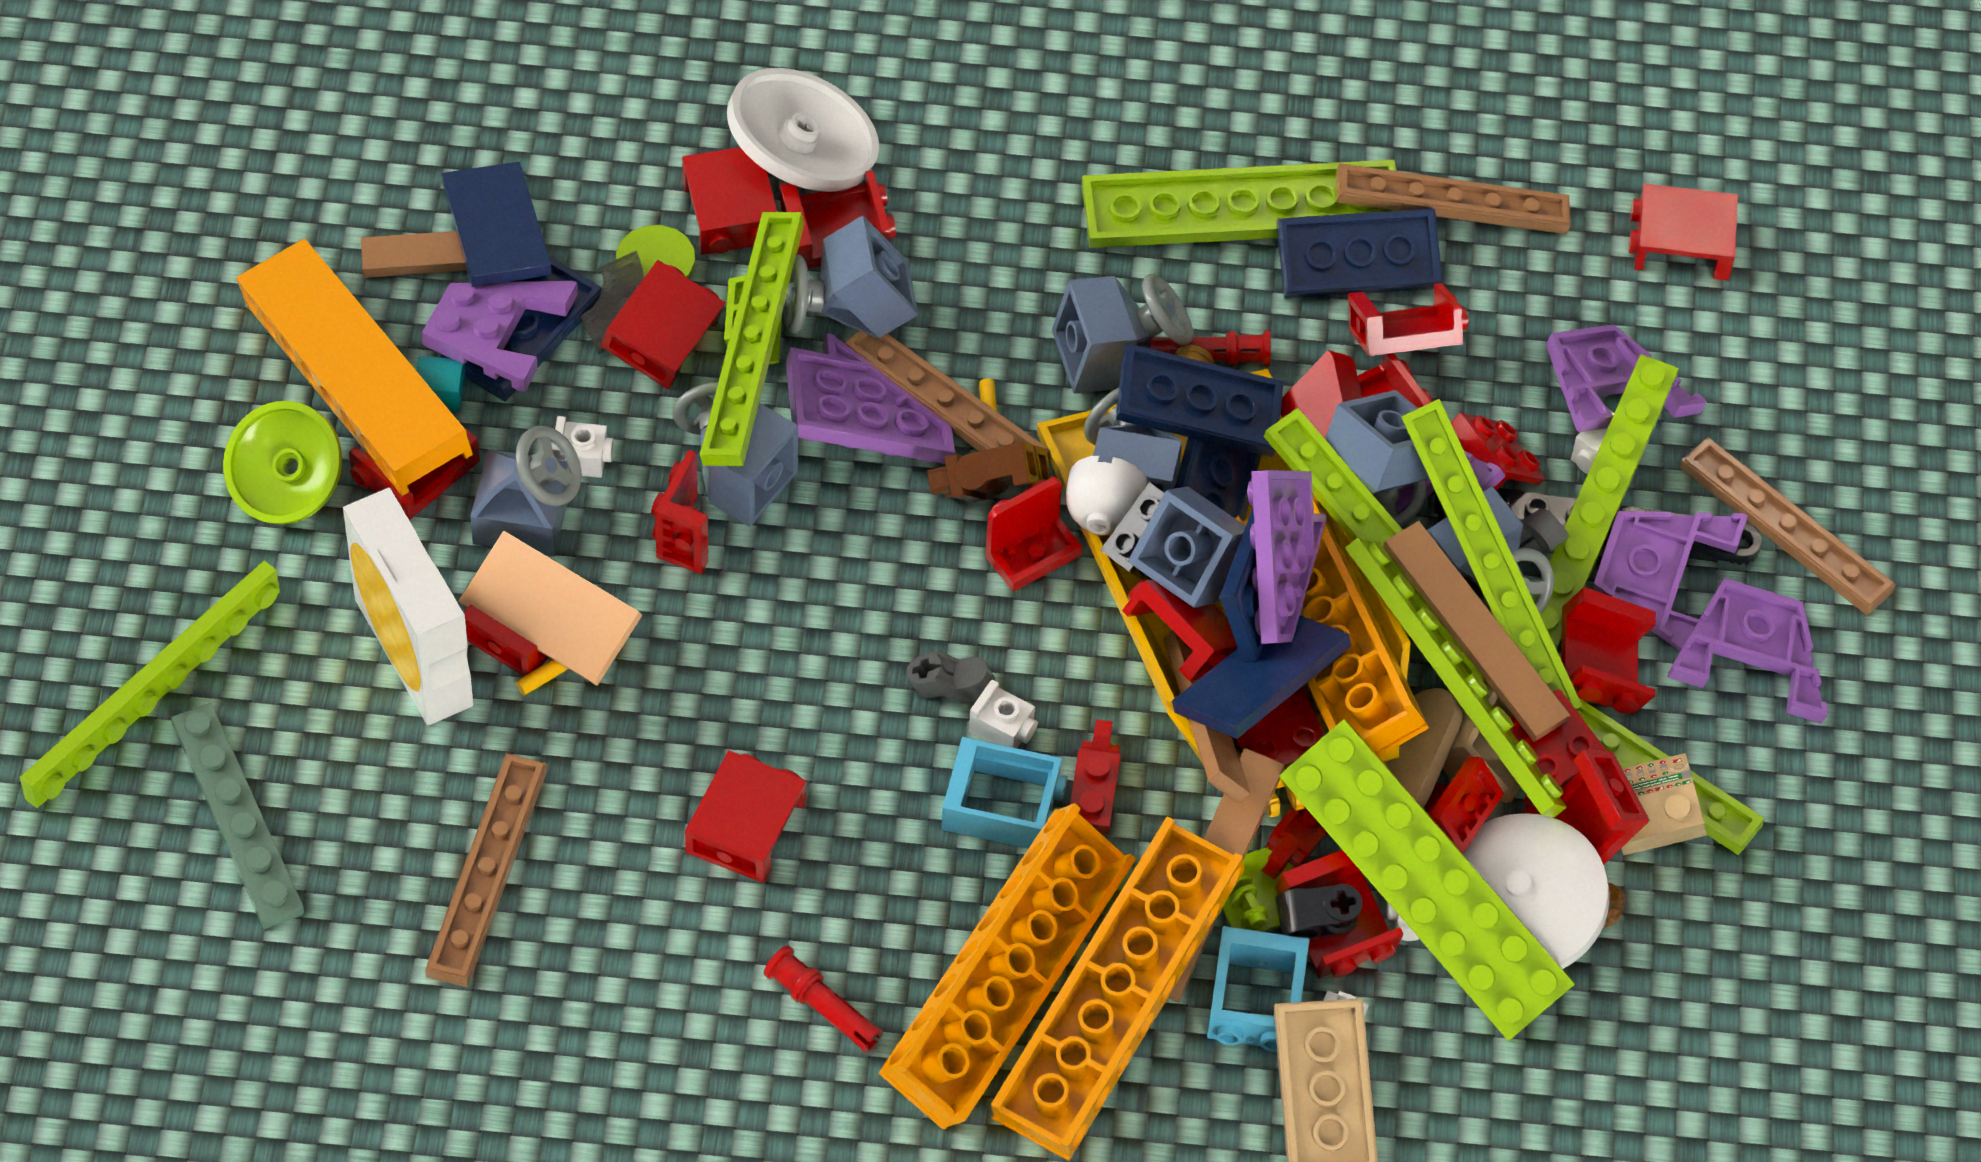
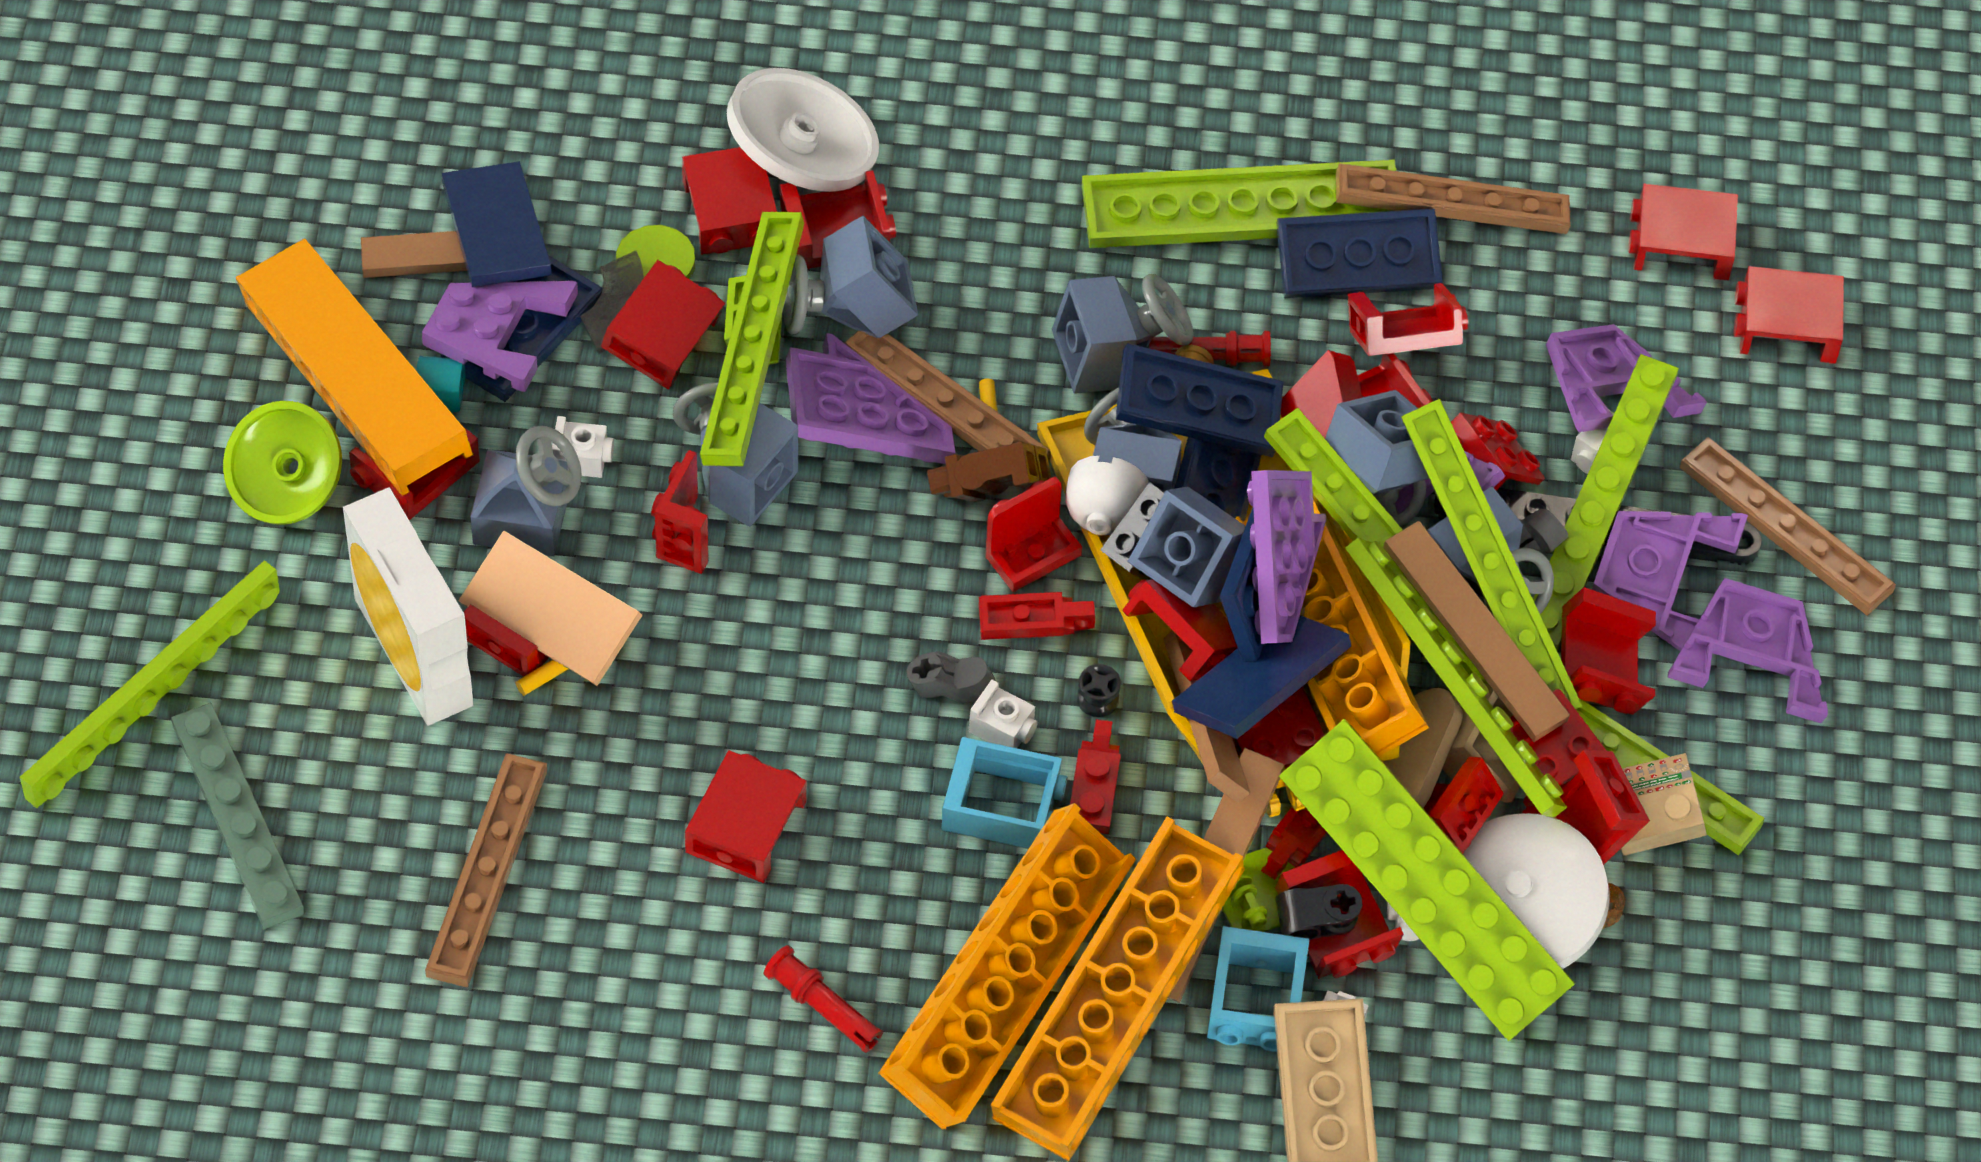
none -> red hinge [979,592,1096,640]
none -> black wheel [1077,664,1121,717]
none -> panel [1734,266,1844,364]

